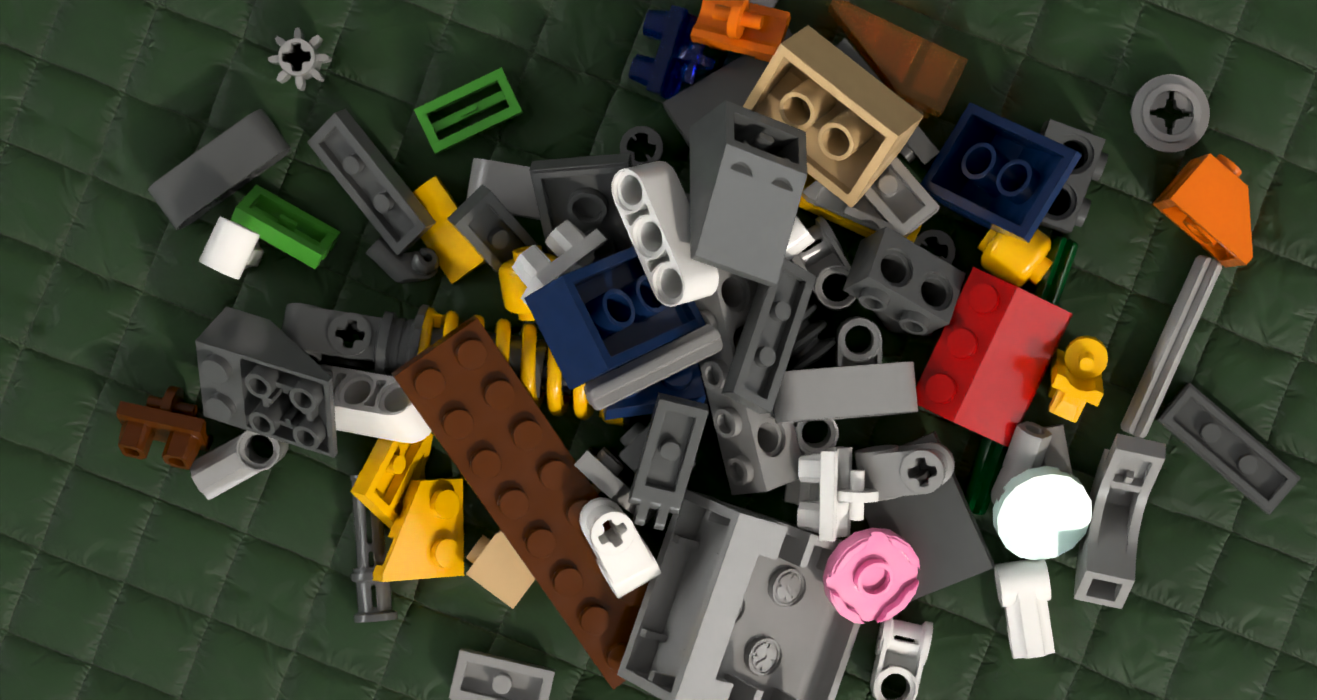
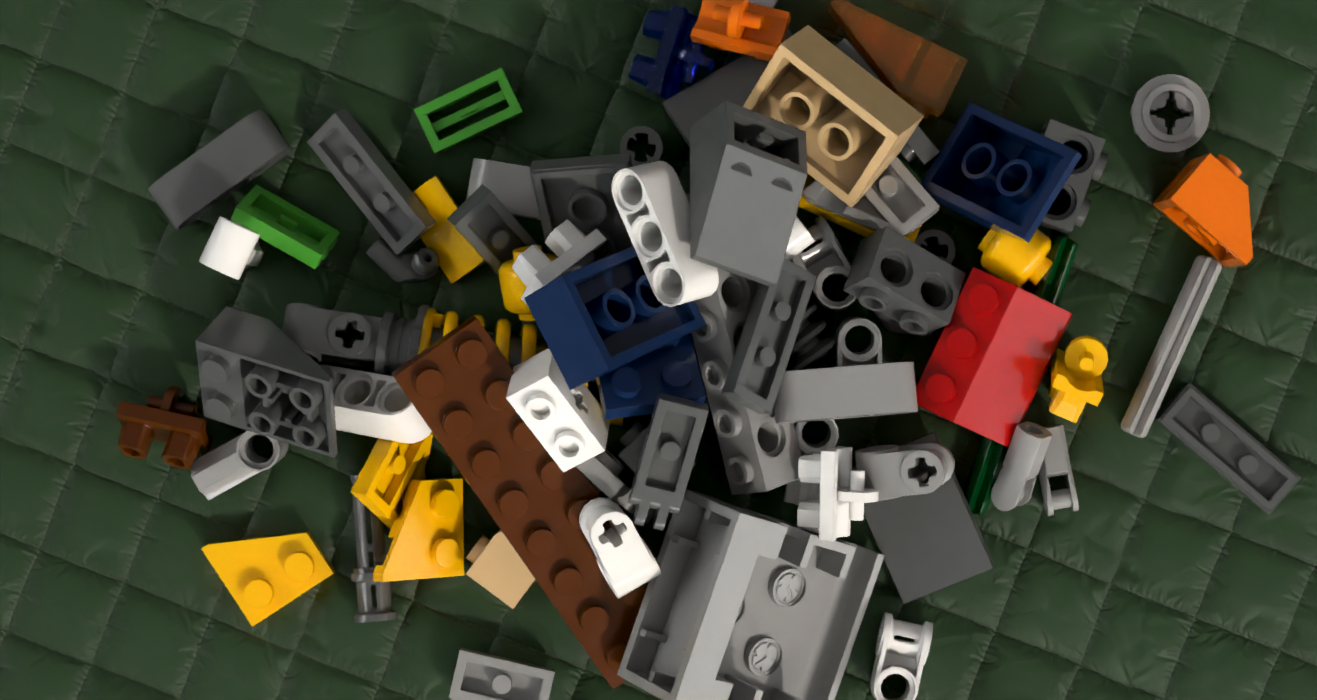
light grey gear [268,28,332,91] -> none
light grey axle [584,324,723,410] -> none
bright pink tile [823,527,920,624] -> none
light aqua tile [992,466,1092,561] -> none
white piece [994,559,1055,659] -> none
light grey arch [1074,433,1166,609] -> none
none -> yellow wing [201,531,336,627]
none -> white brick [506,348,611,472]

